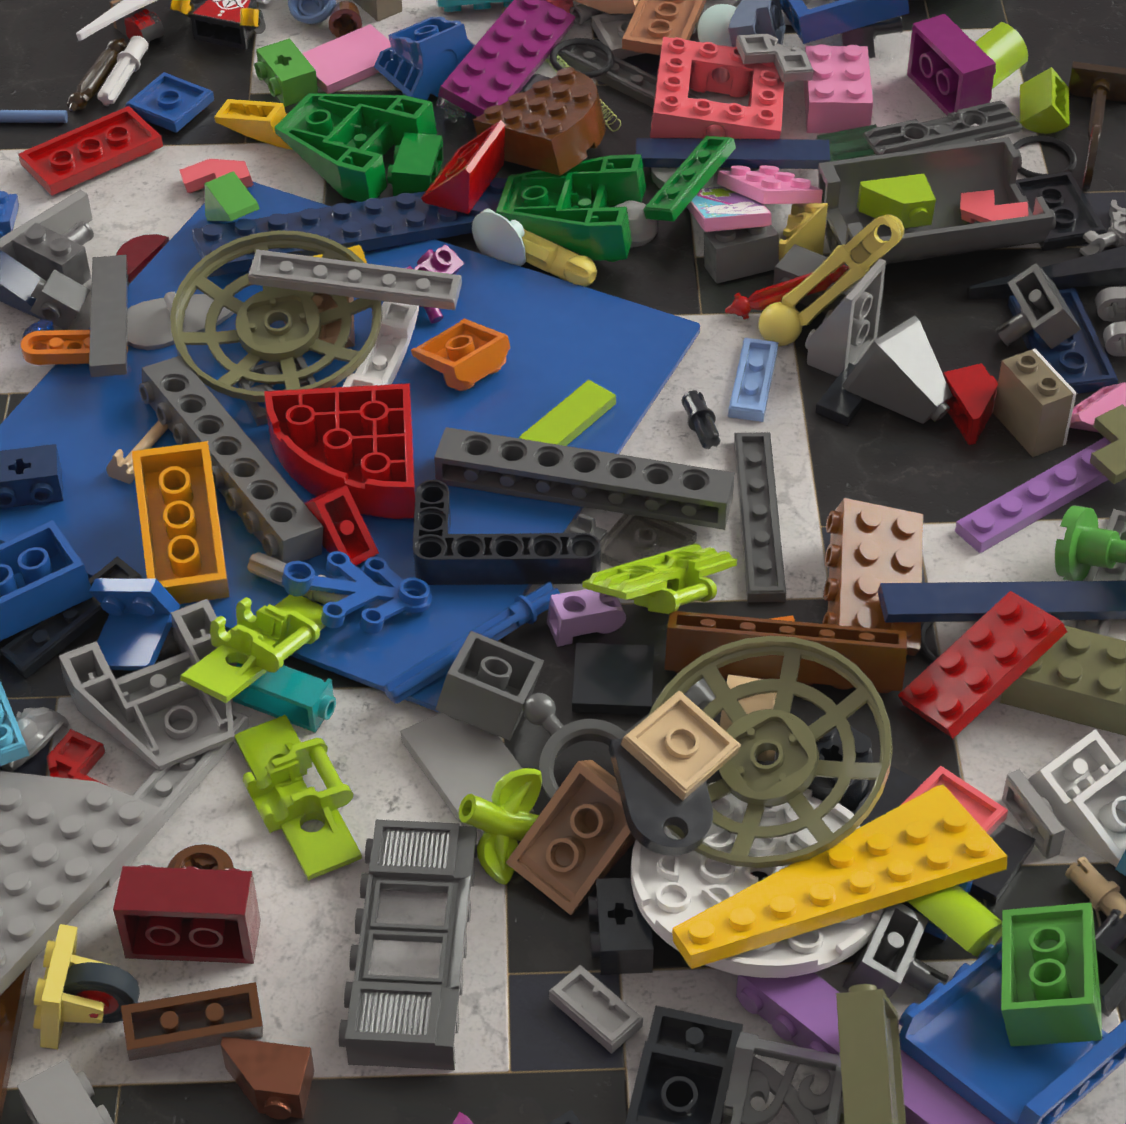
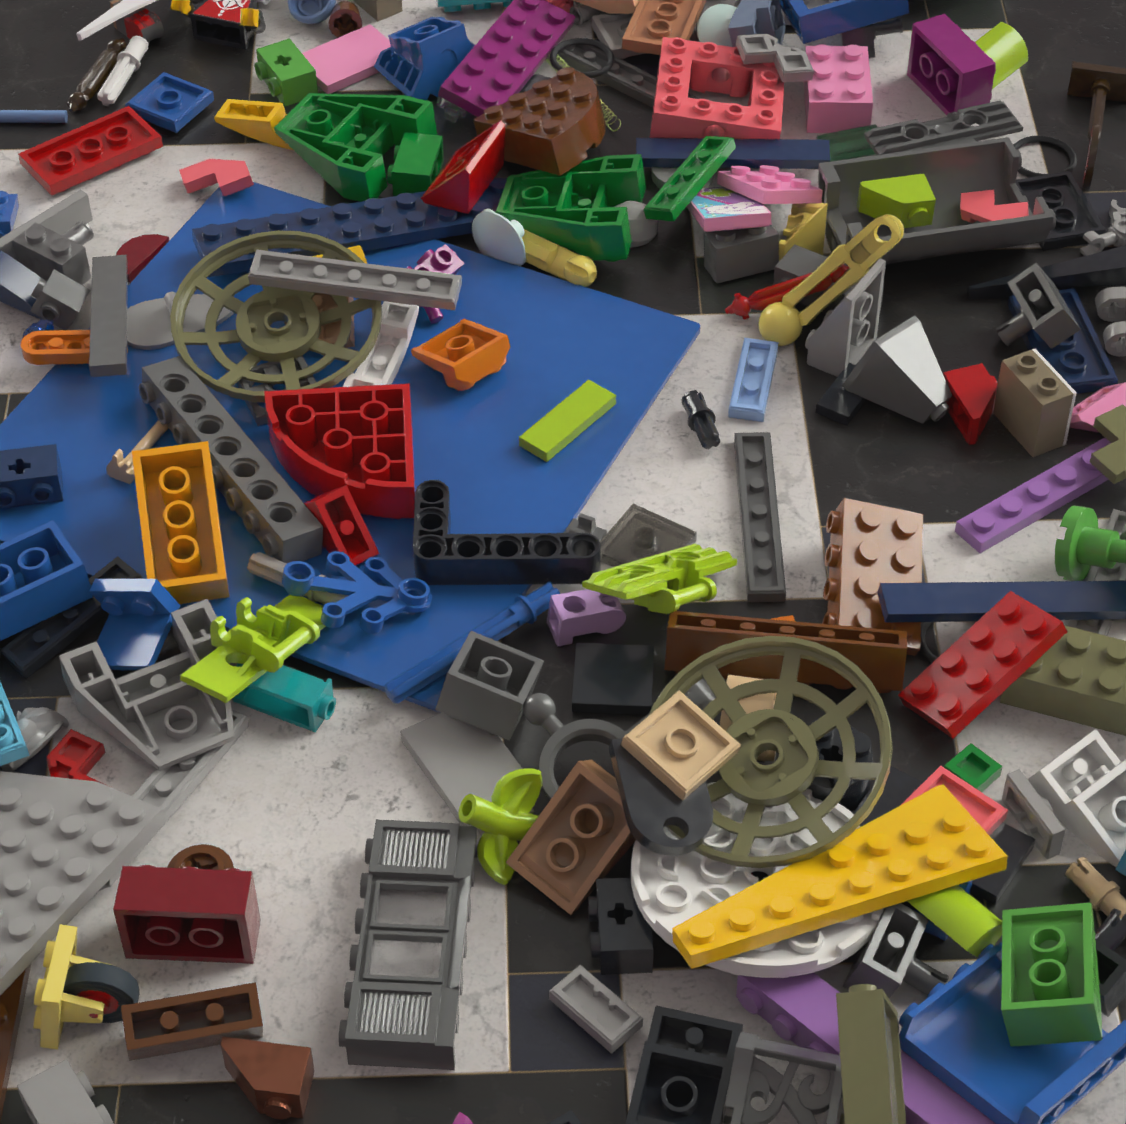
bright green slope [204,171,260,221] -> none
lime piece [234,715,362,881] -> none
dark grey brick [434,427,735,530] -> none
lime brick [1020,67,1070,134] -> none
none -> green plate [944,743,1002,792]

